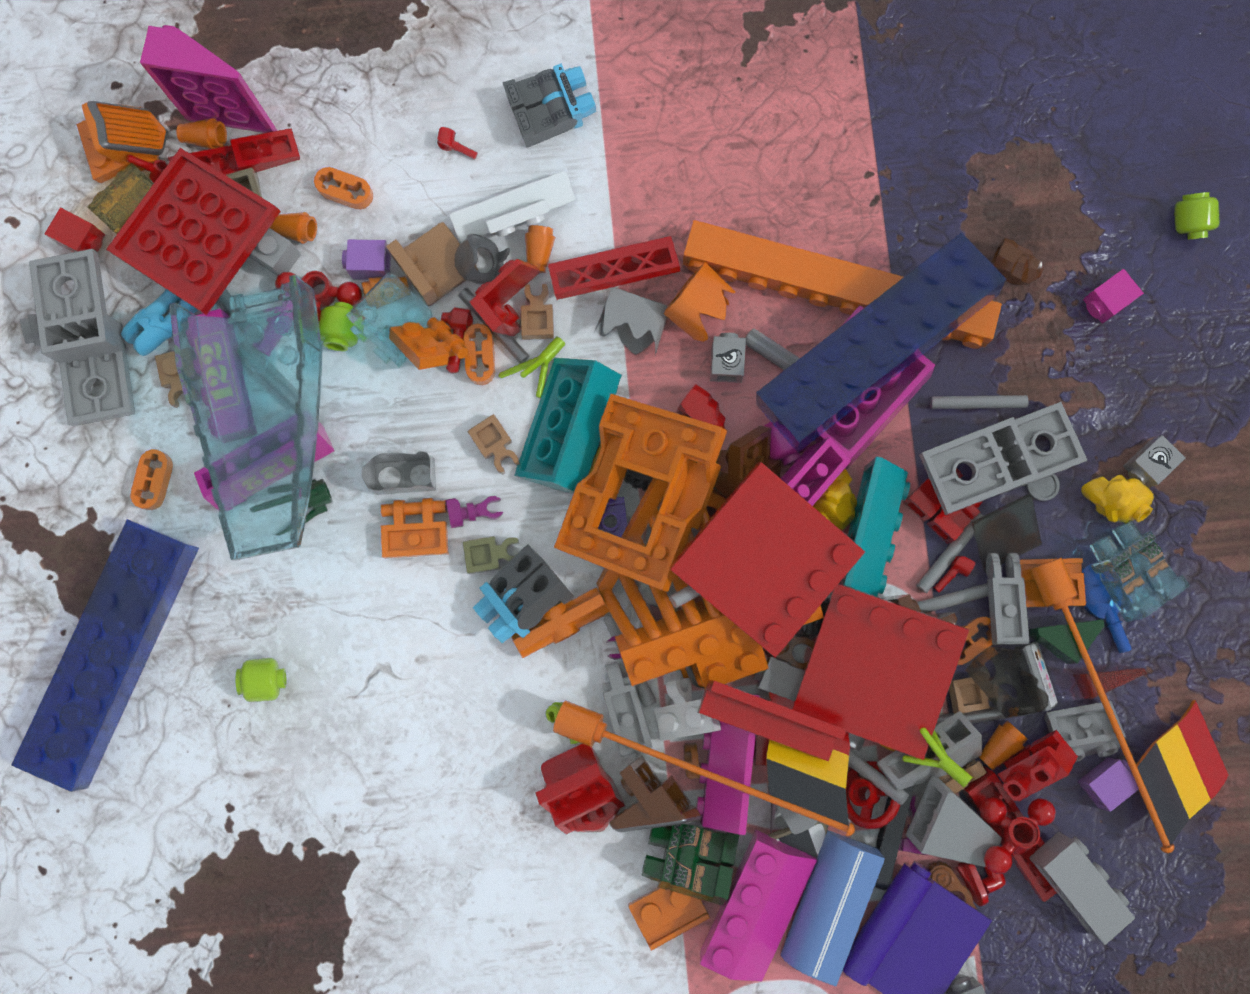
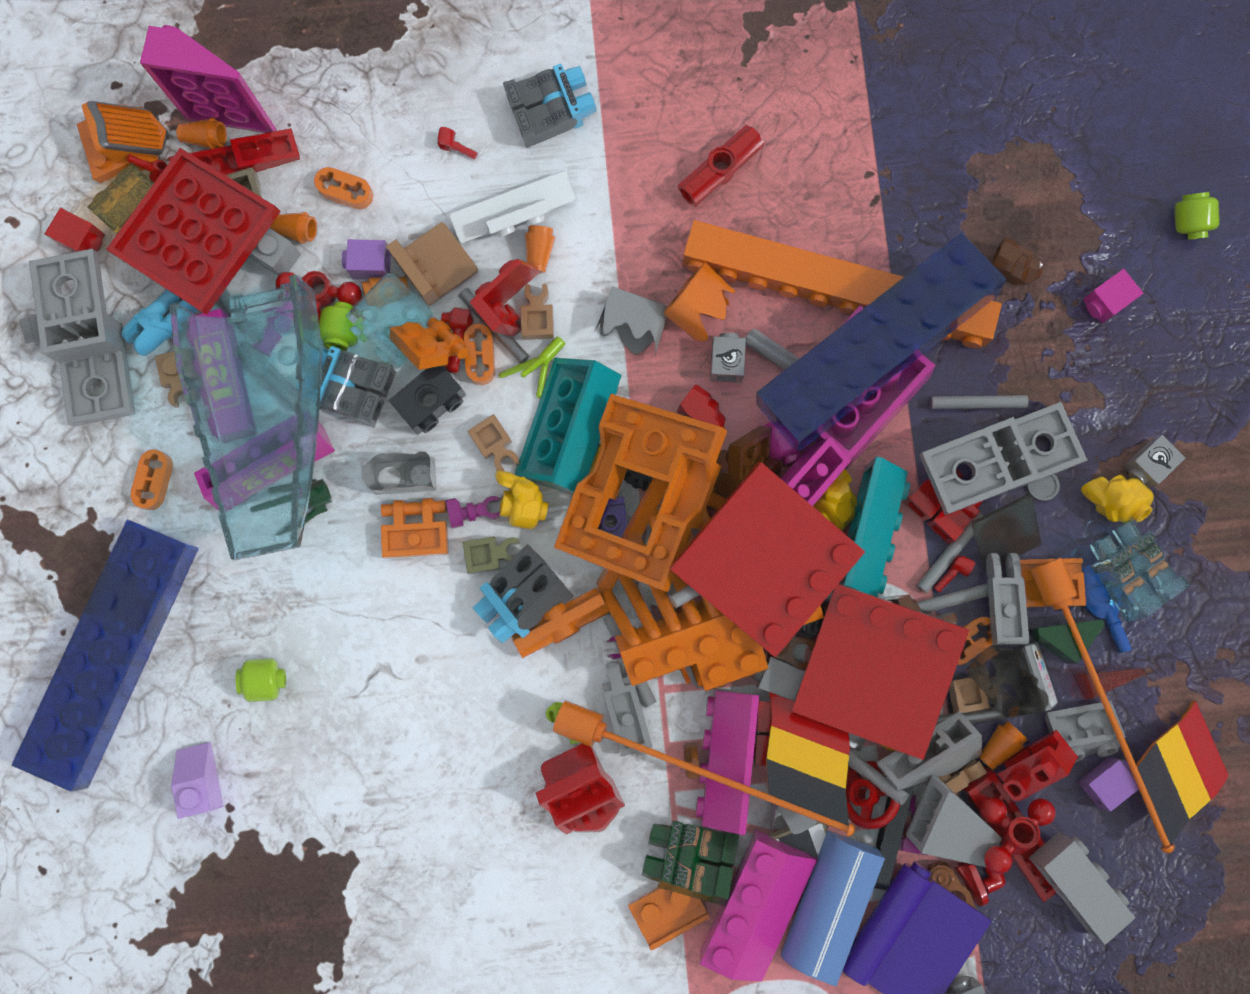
dark grey piece [454,234,510,284] -> none
red fence [548,236,680,300] -> none
reddish brown piece [609,756,701,832] -> none
white plate [654,678,721,741] -> none
red fence [697,680,846,761] -> none
lime plant [902,728,973,788] -> none
none -> lavender slope [171,742,224,819]
none -> dark grey hips [297,346,396,428]
none -> black brick [388,366,466,435]
none -> yellow head [495,470,548,530]
none -> red piece [678,124,764,207]

